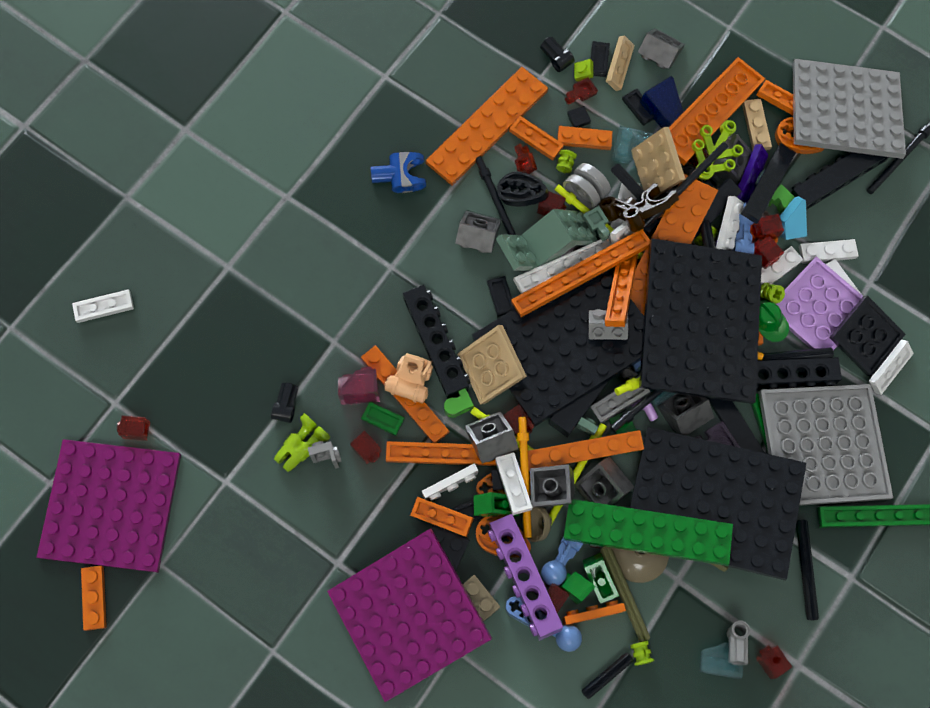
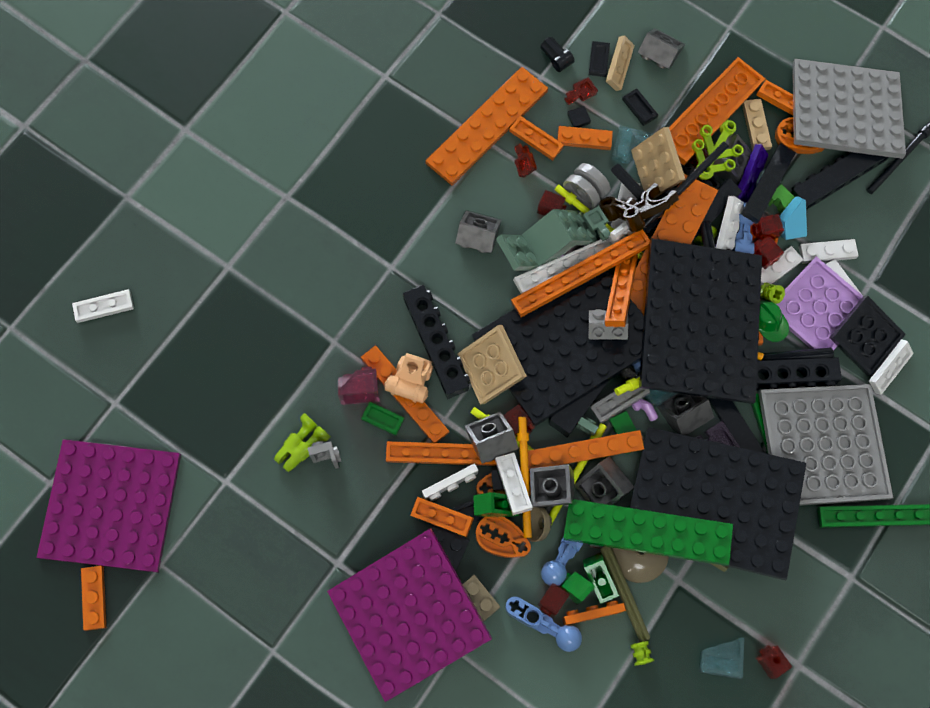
clear red brick [117,416,150,441] -> none
black piece [271,382,299,423] -> none
clear red brick [350,431,381,464] -> none
blue connector [371,152,426,193] -> none
bright green leg [444,388,474,418] -> none
black bar [475,156,516,235] -> none
black tile [487,276,515,317] -> none
medium lavender brick [488,514,563,641] -> none
black piece [497,172,549,207] -> none
lime bush [556,149,577,173] -> none
lime plate [574,59,594,82] -> none
black axle [582,653,634,699] -> none
black bar [610,390,664,432] -> none
clear blue slope [640,76,683,128] -> none
light grey piece [727,621,750,665] -> none
black axle [796,519,819,621] -> none

